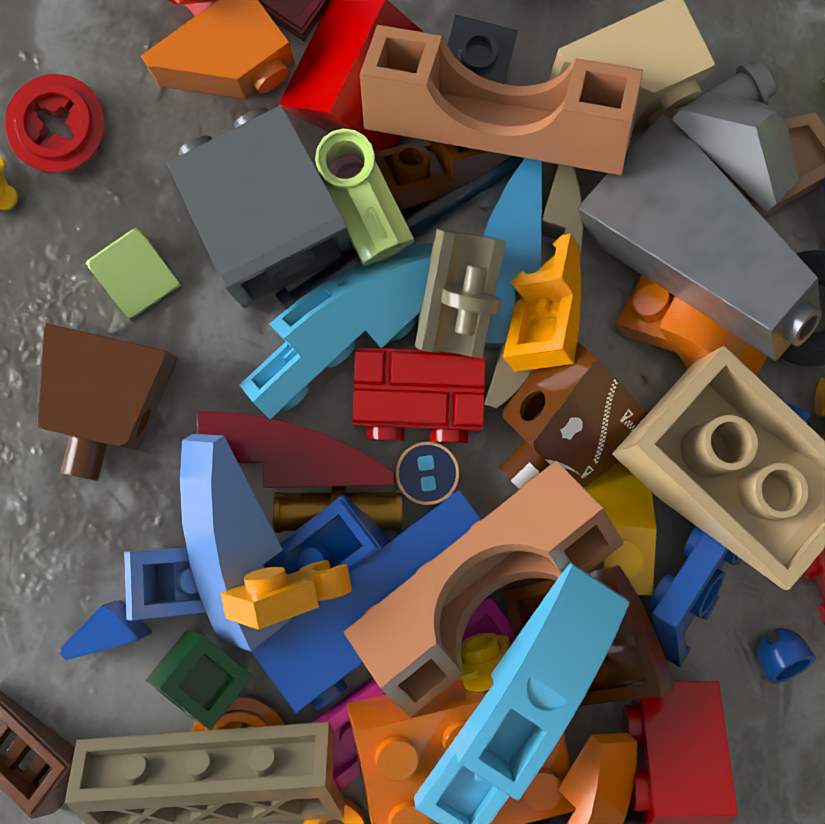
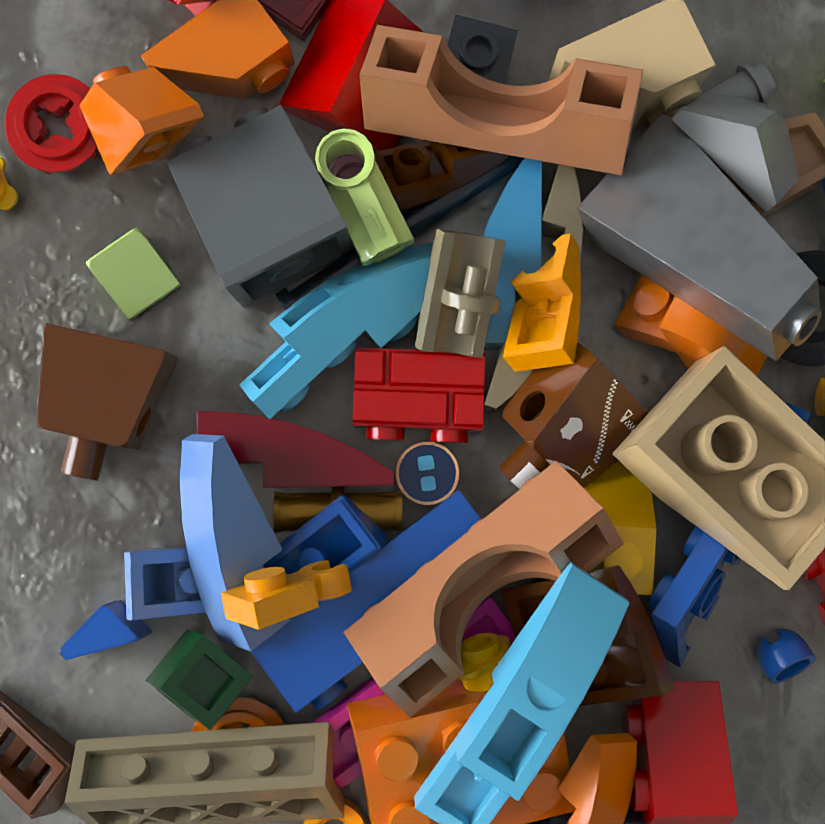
none -> orange slope [79,66,204,176]

